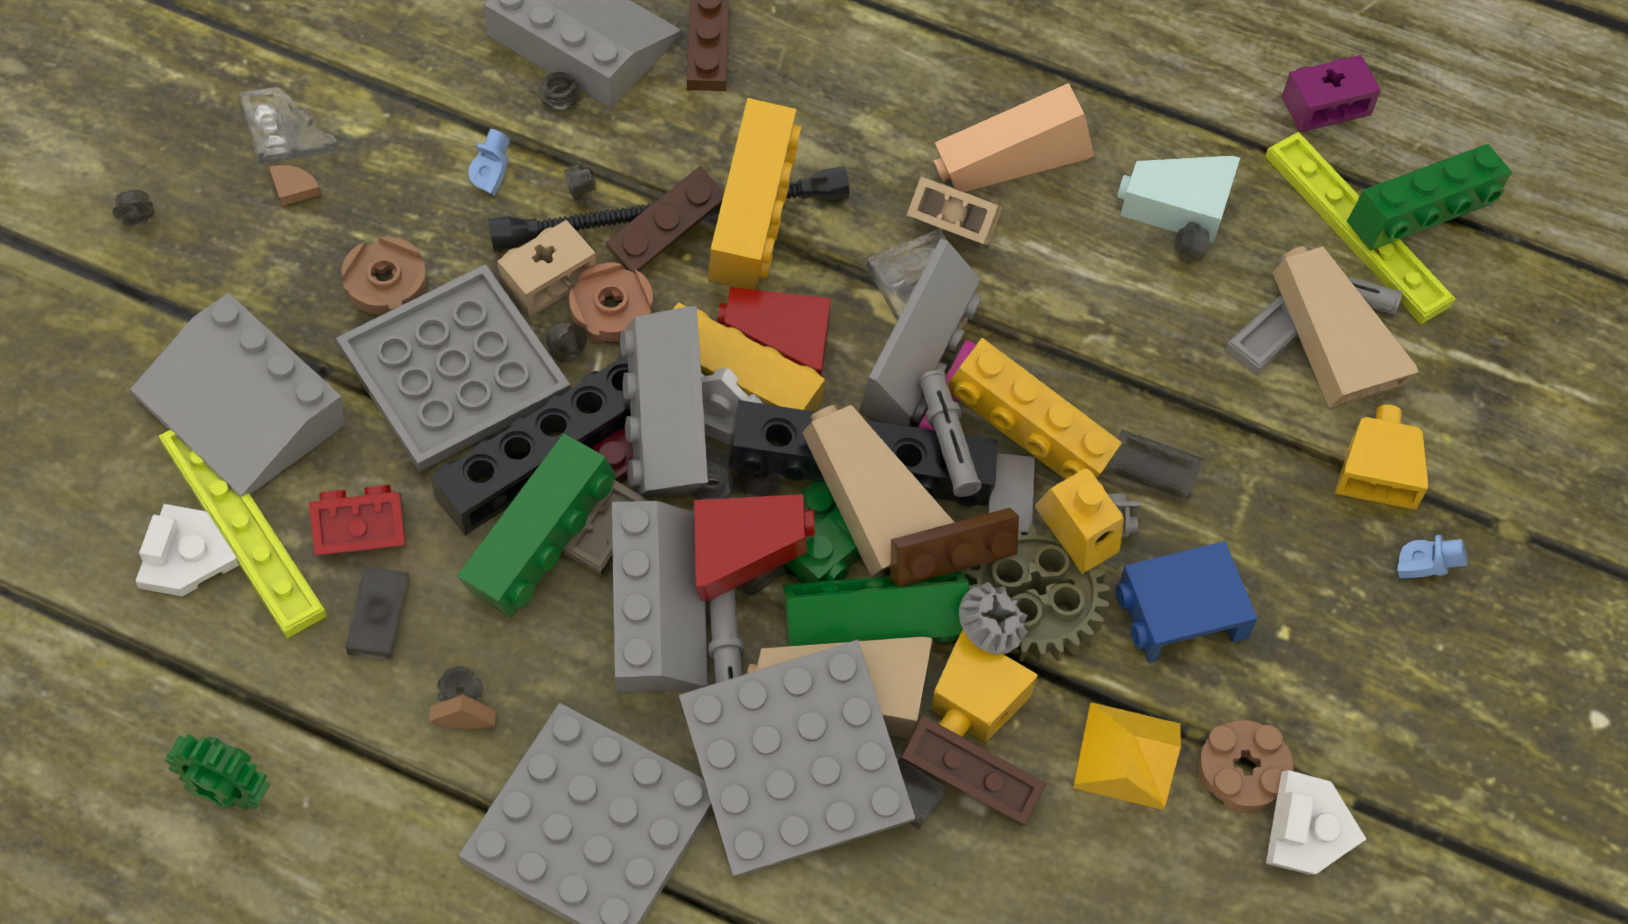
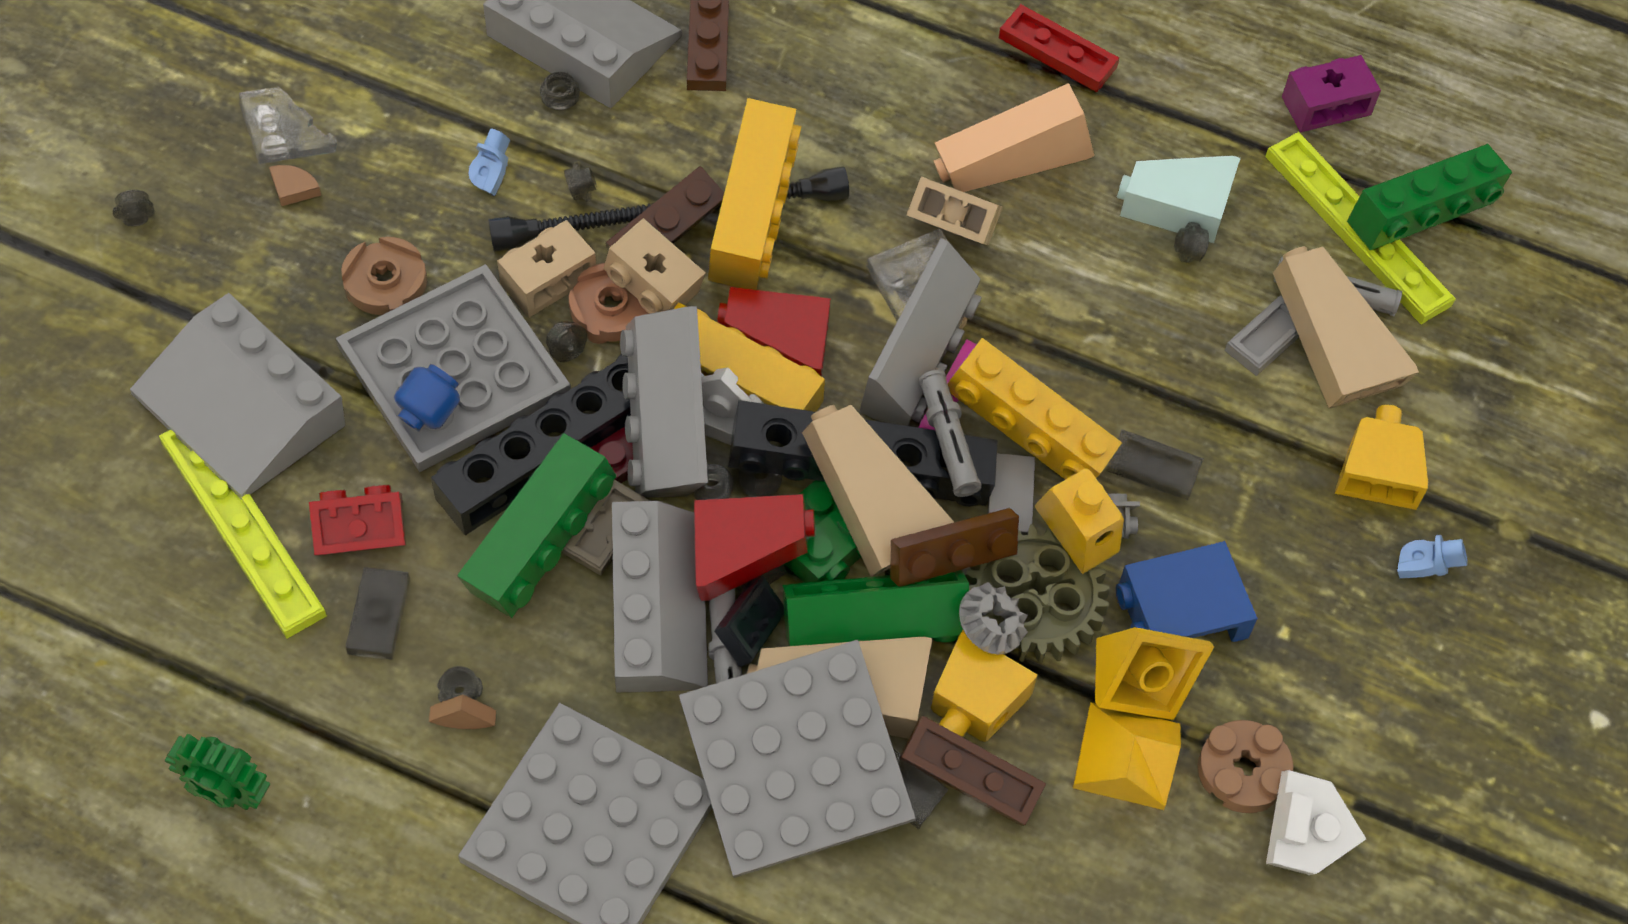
white plate [135,504,239,597] -> none
none -> blue head [394,364,460,431]
none -> tan brick [603,218,706,314]
none -> black plate [714,575,784,667]
none -> red plate [998,4,1119,92]
none -> yellow slope [1095,627,1214,720]

